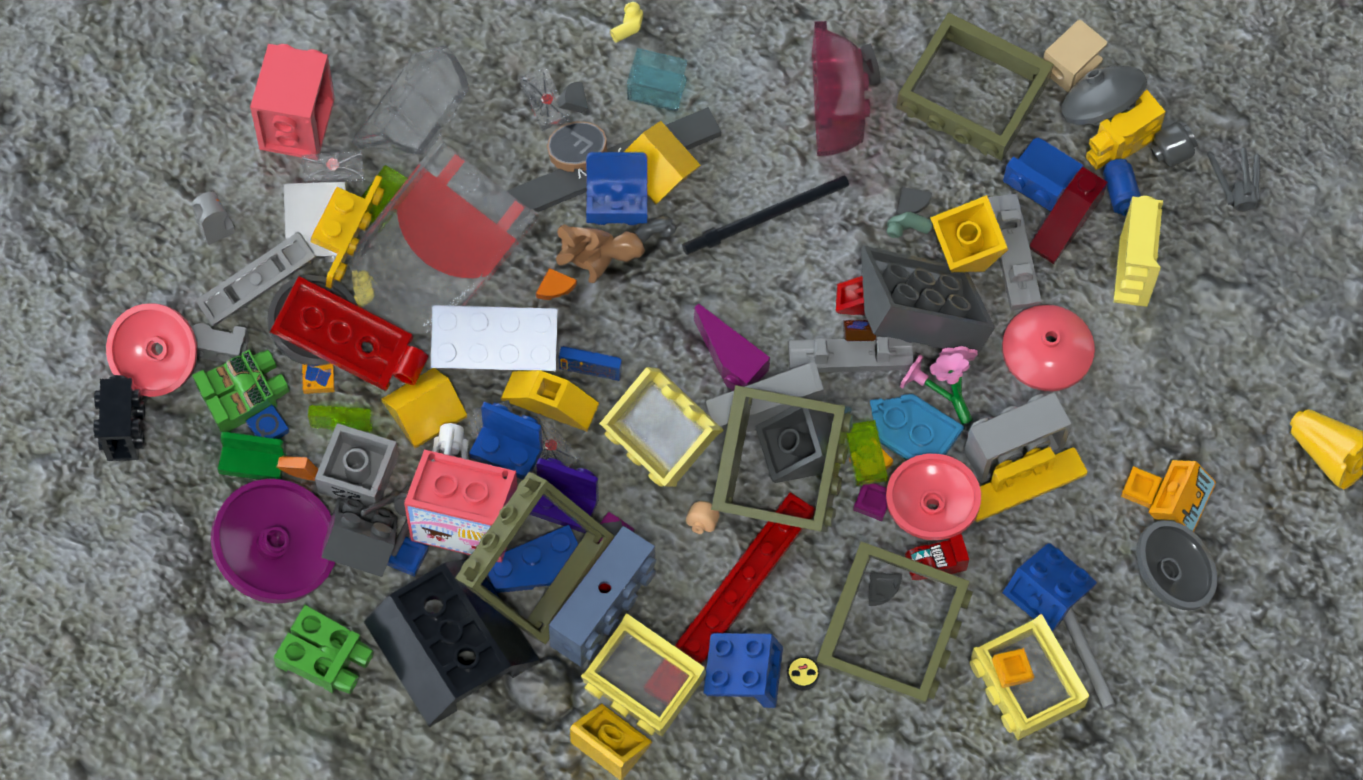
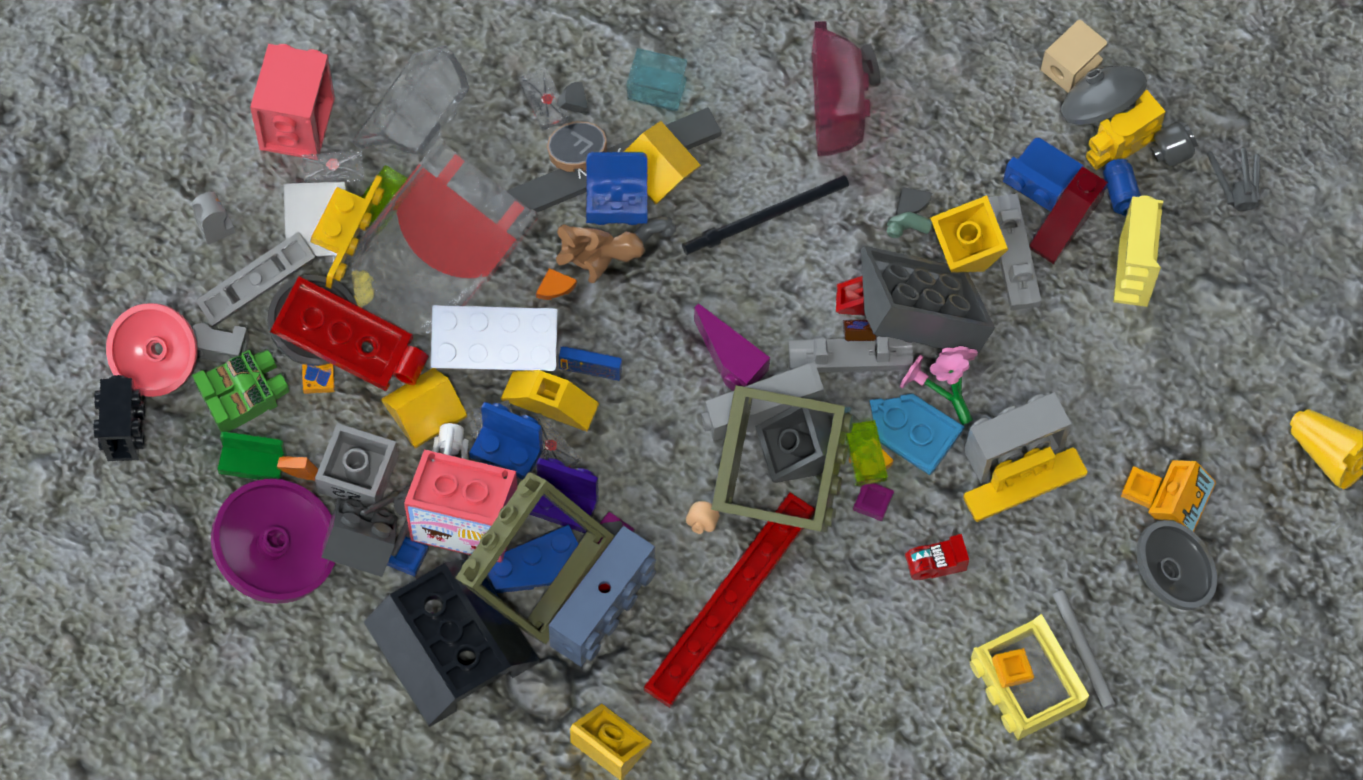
blue tile [246,405,290,439] -> none
bright green hips [274,605,374,694] -> none
clear neon green plate [308,405,374,432] -> none
window [581,613,706,737] -> none
window [599,367,724,487] -> none
light yellow arm [610,2,643,43] -> none
blue bracket [704,633,783,708] -> none
tile [787,657,819,691] -> none
olive window [816,541,973,705] -> none
dark grey tile [869,573,902,606] -> none
coral dish [886,454,981,540] -> none
olive window [896,12,1054,161] -> none
coral dish [1002,305,1095,391] -> none
blue bracket [1002,543,1097,632] -> none

